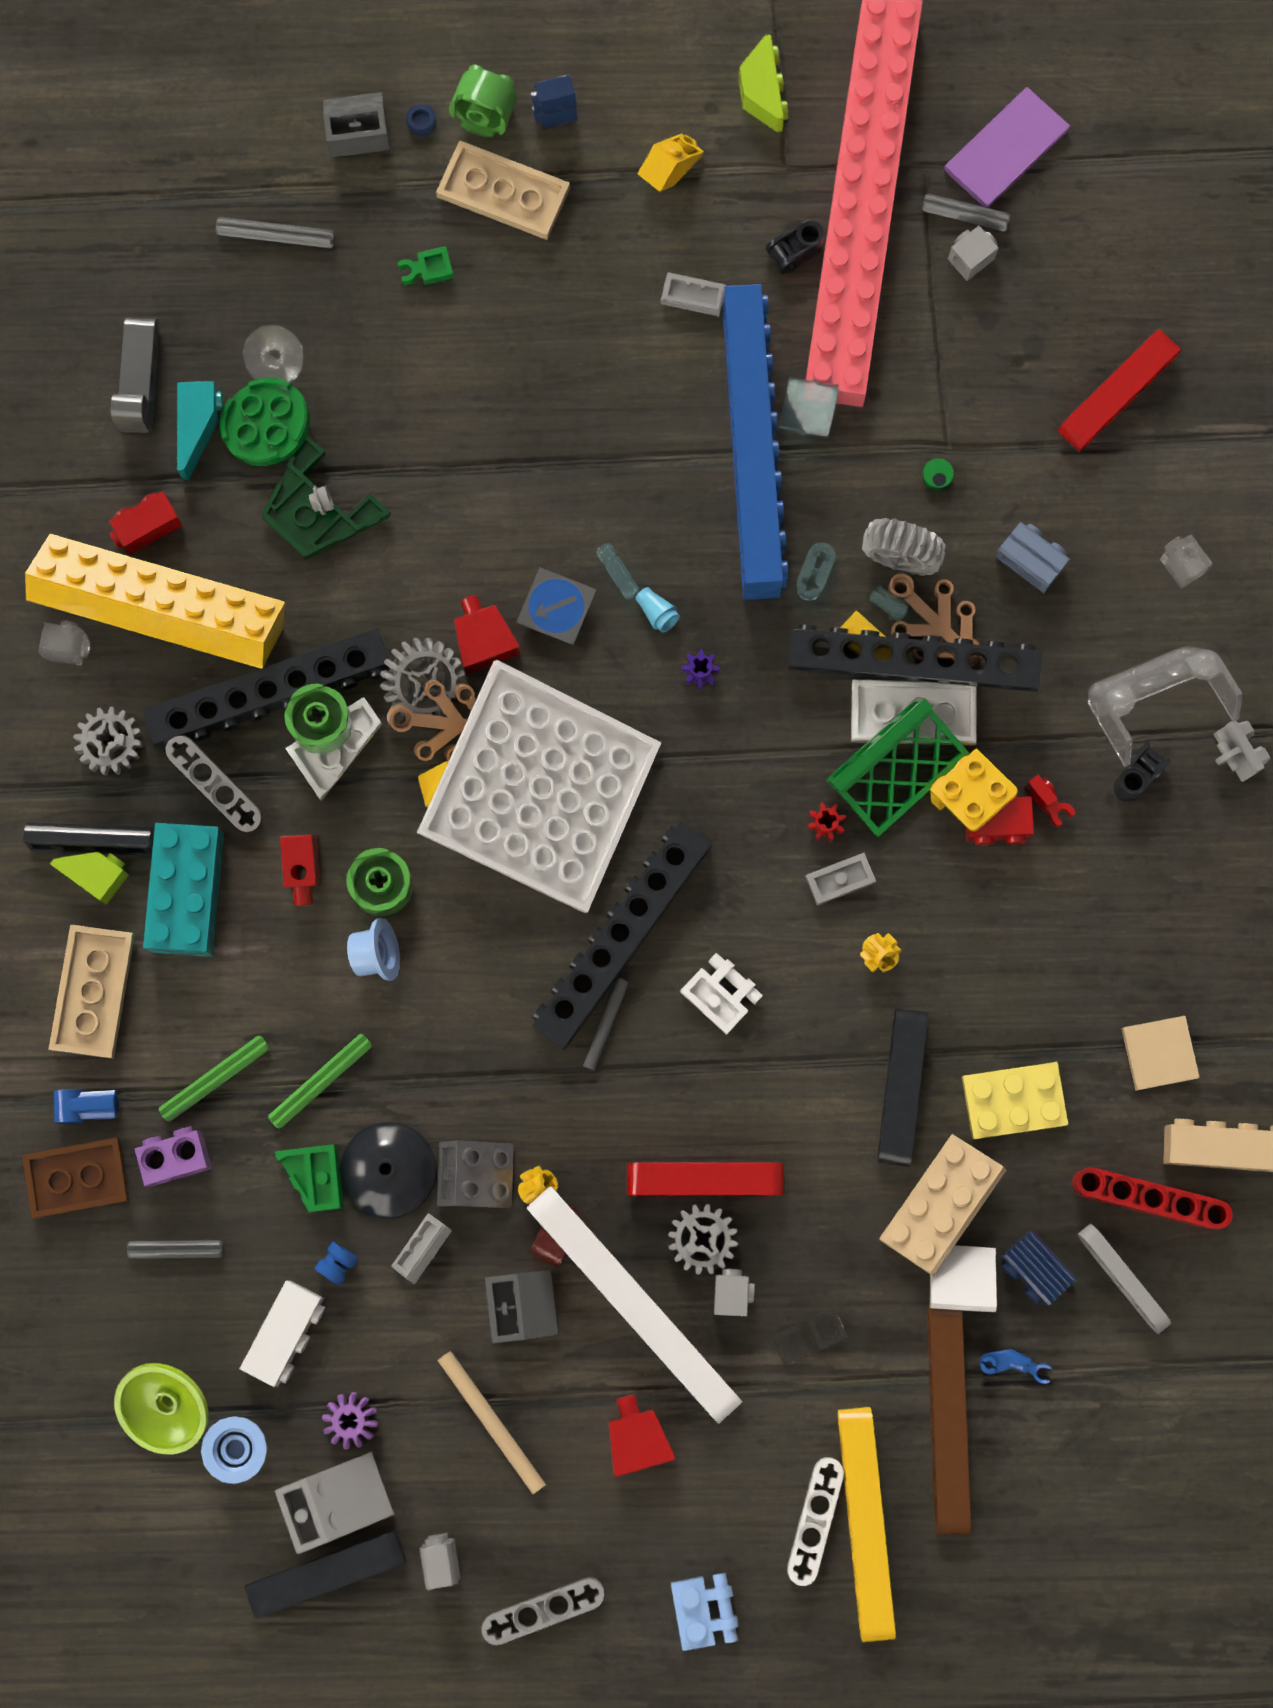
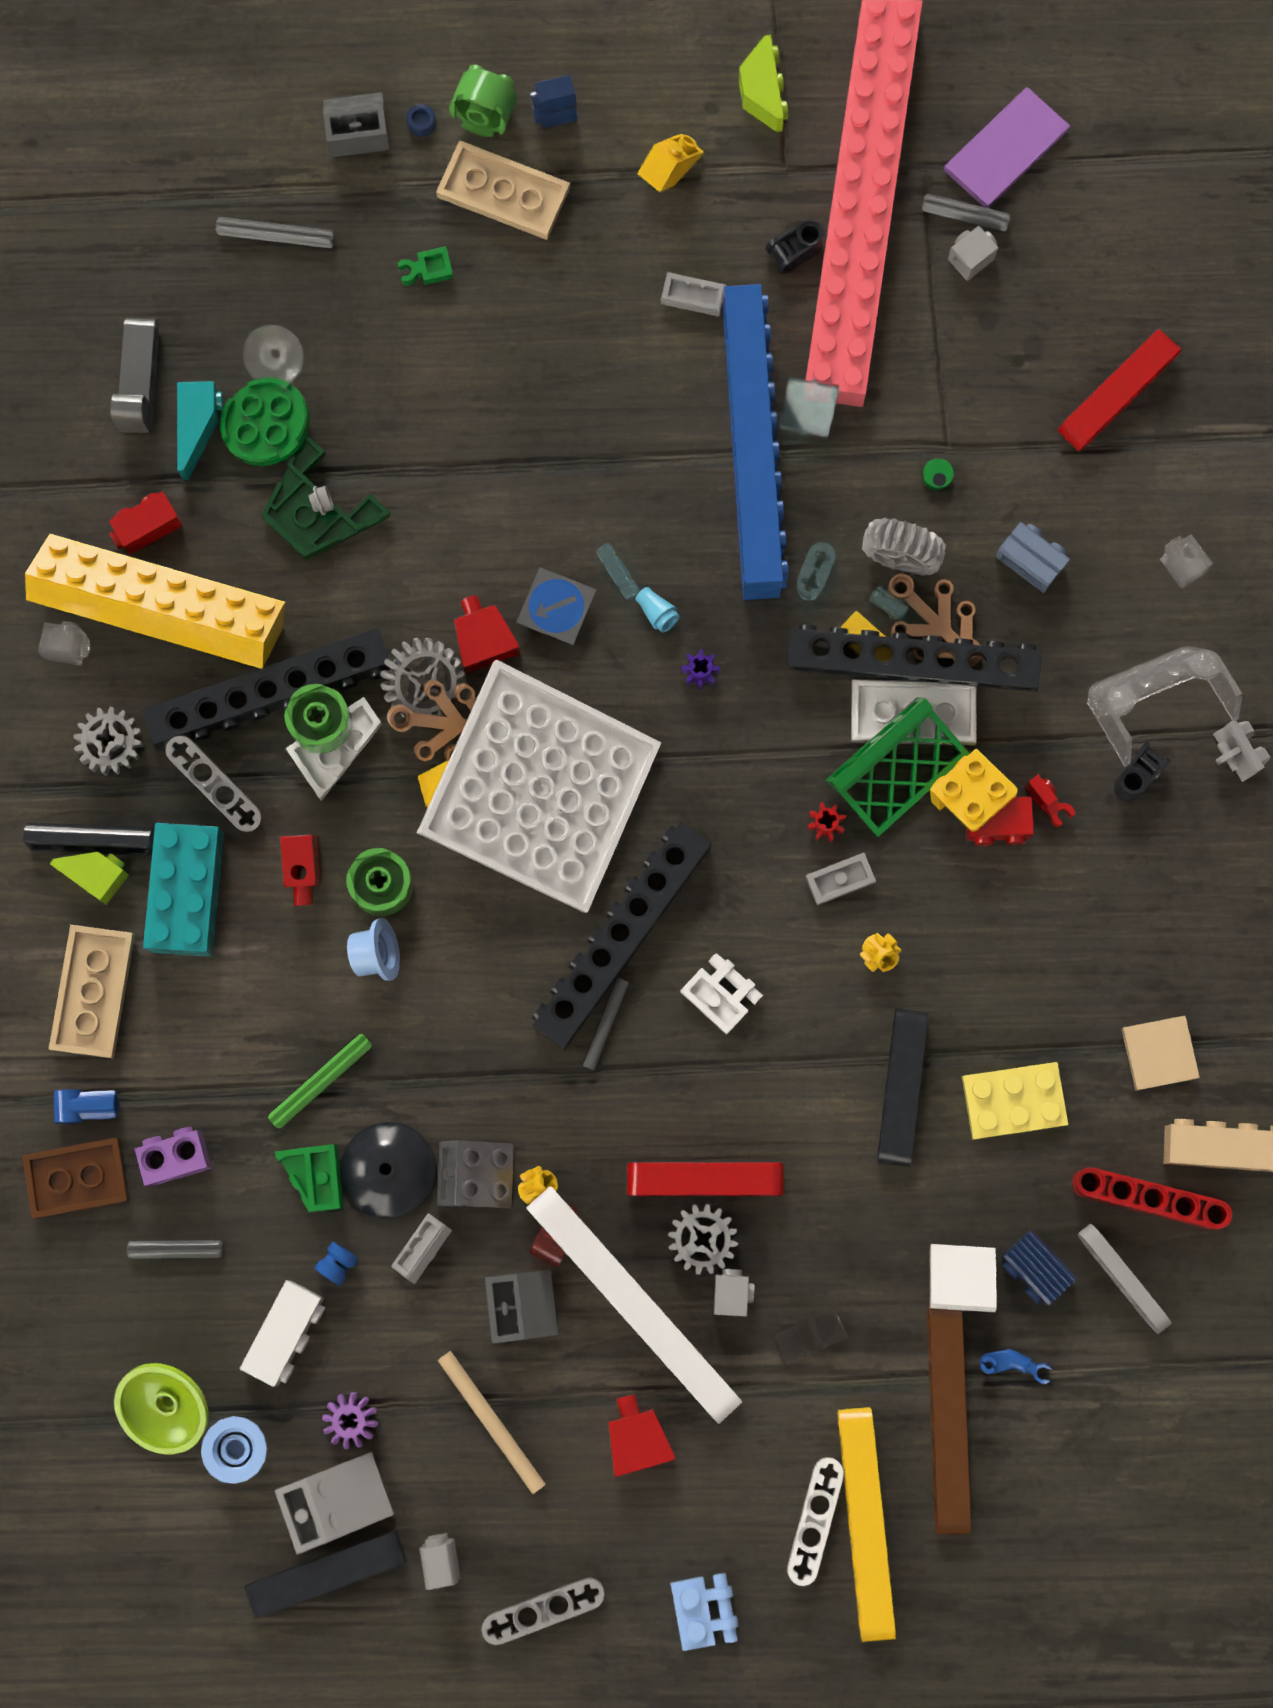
bright green axle [159,1036,269,1122] -> none
tan plate [879,1134,1006,1276] -> none

